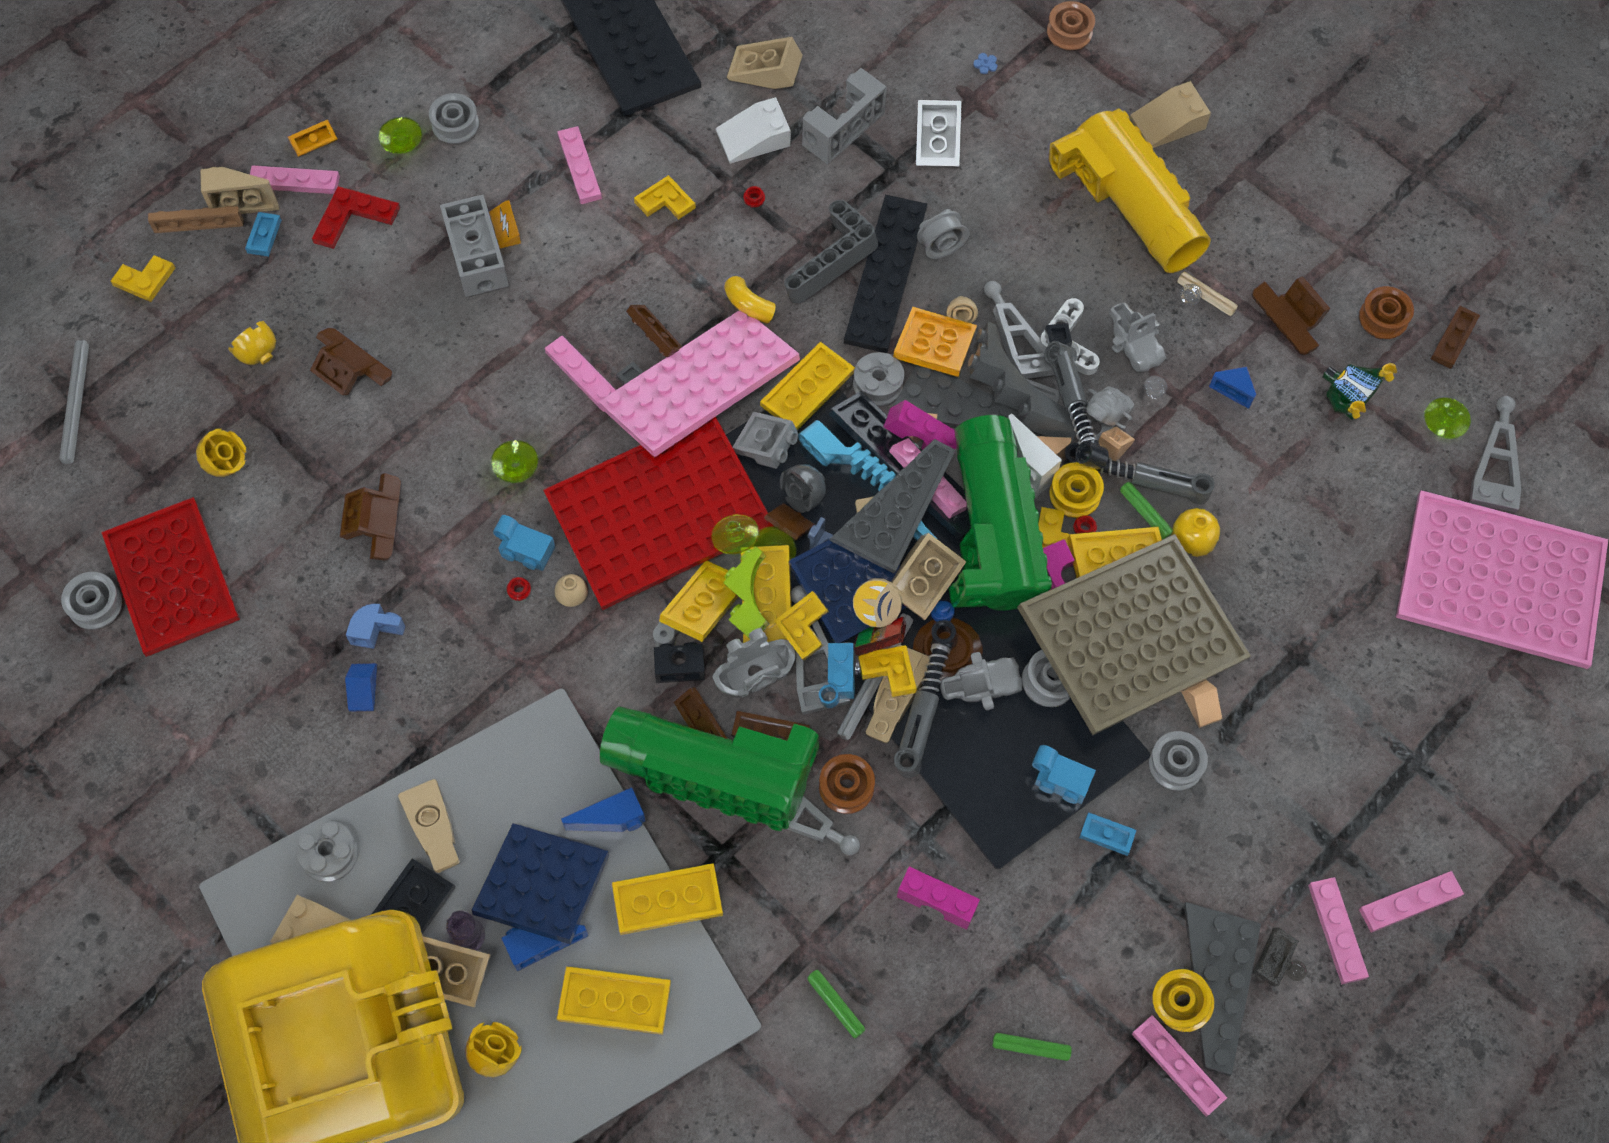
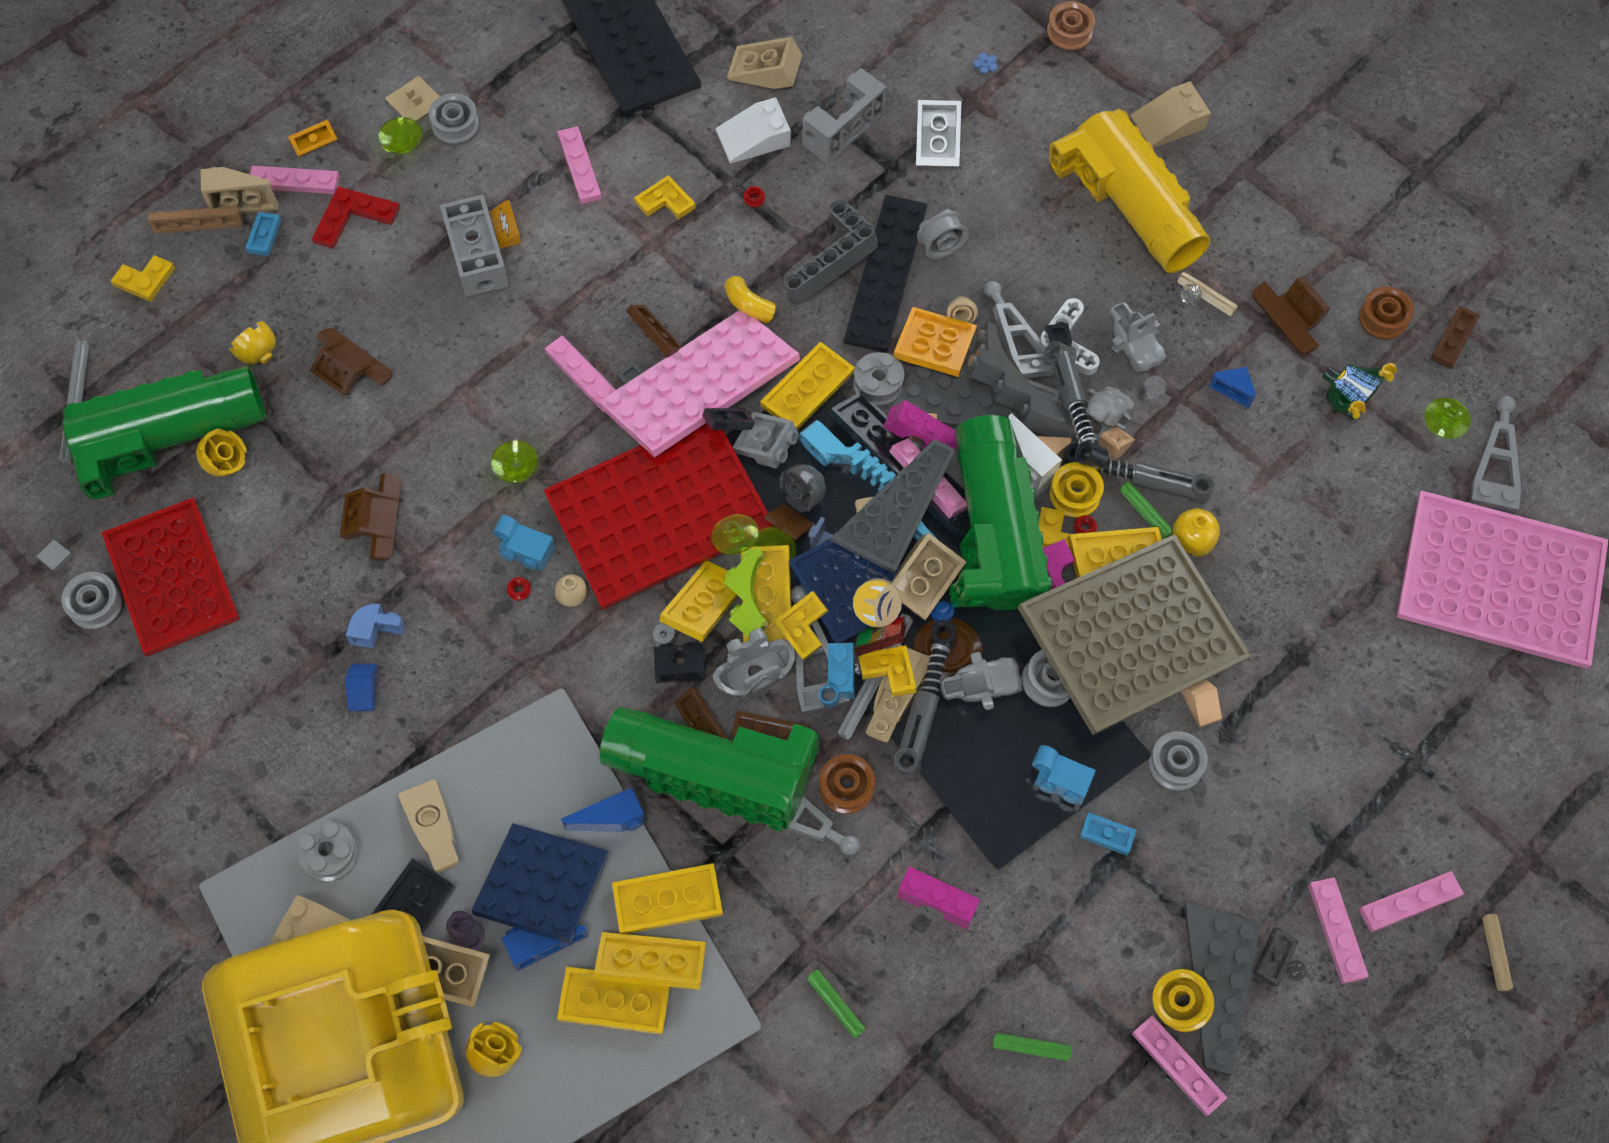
none -> light grey tile [36,540,73,573]
none -> green piece [62,366,266,500]
none -> tan piece [385,76,440,126]
none -> yellow plate [594,932,706,990]
none -> black plate [702,408,755,431]
none -> tan axle [1482,914,1513,991]

